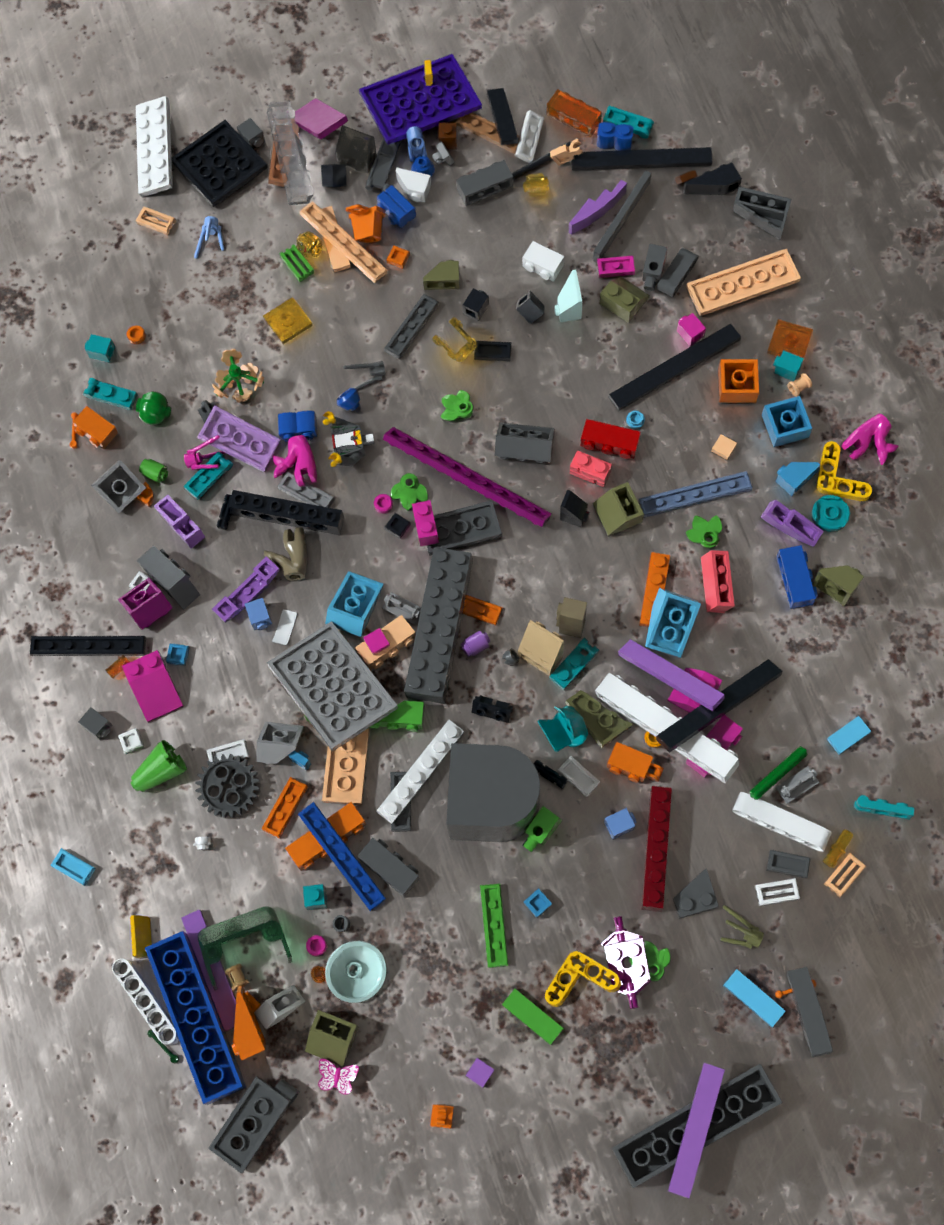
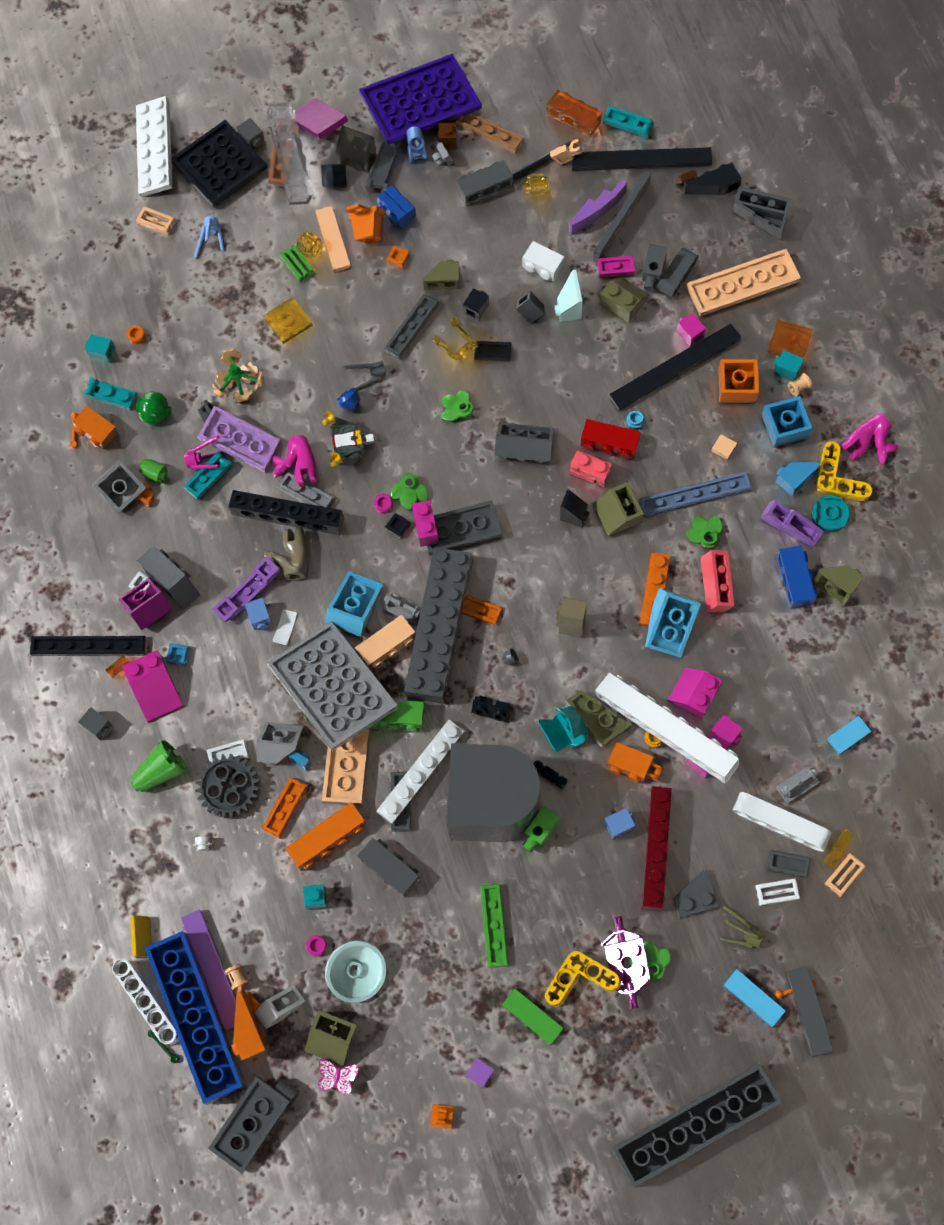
medium azure tile [50,848,96,886] -> none
white tile [118,728,144,754] -> none
medium lavender slope [154,495,205,549] -> none
clear green windscreen [197,906,292,991] -> none
black axle [217,494,231,530] -> none
blue brick [278,411,317,442] -> none
blue tile [298,802,386,911] -> none
light nougat tile [300,201,388,283] -> none
clear orange pin [311,966,326,983] -> none
dark grey hinge [333,915,350,932] -> none
dark pink tile [363,628,390,655] -> none
magenta plate [383,427,552,527] -> none
white slope [396,168,431,203] -> none
blue cone [411,156,435,177] -> none
yellow tile [424,60,433,86] -> none
medium lavender brick [461,631,491,657] -> none
black tile [487,88,519,145] -> none
white tile [515,110,544,163] -> none
tan slope [518,620,564,676] -> none
dark azure plate [523,888,552,918] -> none
teal plate [549,637,599,690] -> none
white tile [558,756,600,797] -> none
blue brick [597,122,634,150] -> none
medium lavender tile [618,639,725,711] -> none
black tile [656,659,783,753] -> none
medium lavender tile [668,1063,725,1198] -> none
green axle [749,746,808,800] -> none
teal plate [854,795,914,820] -> none

